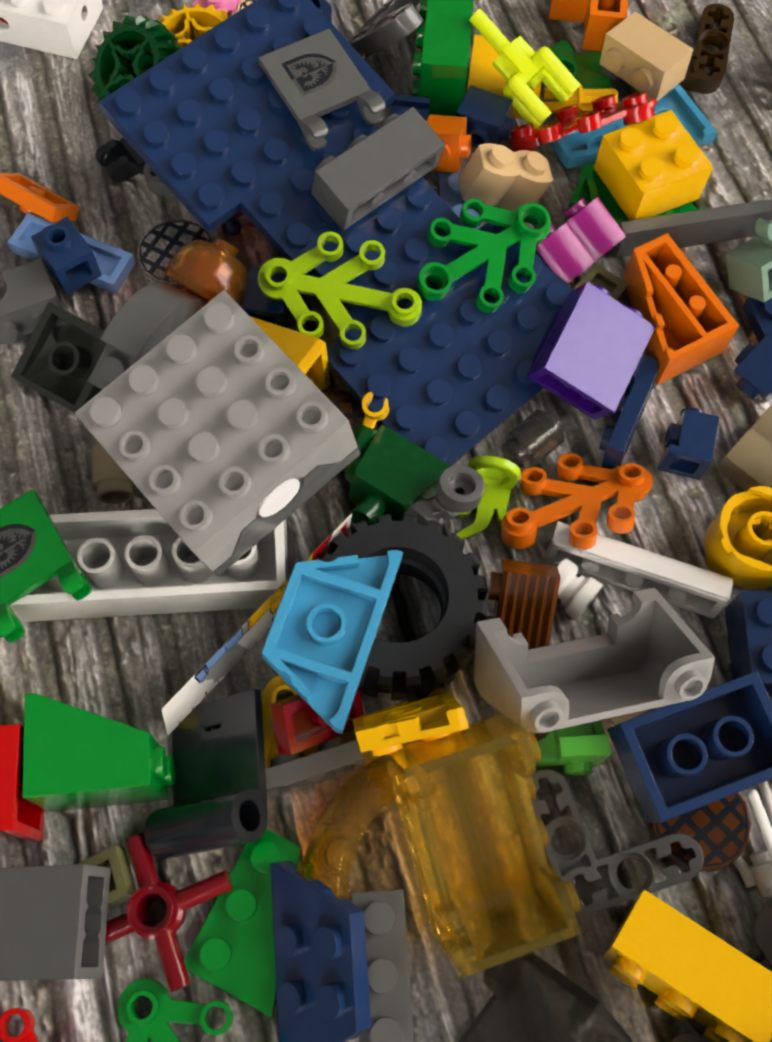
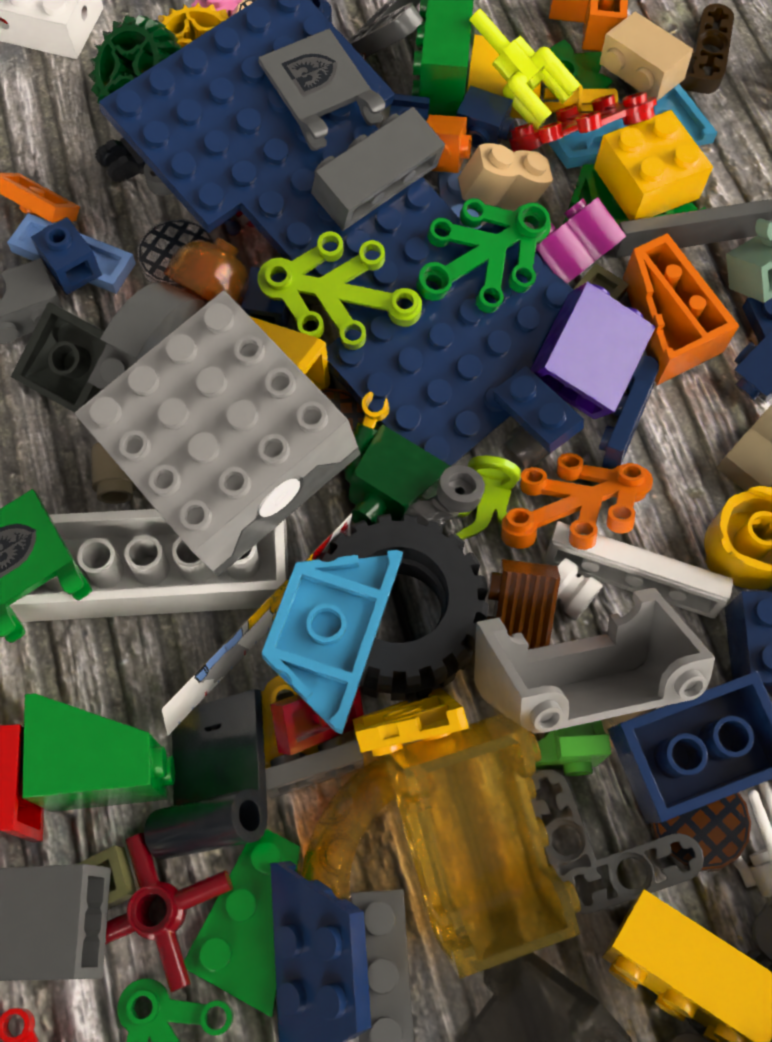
dark blue brick [658,408,719,480] -> none
none -> dark blue plate [493,366,584,454]

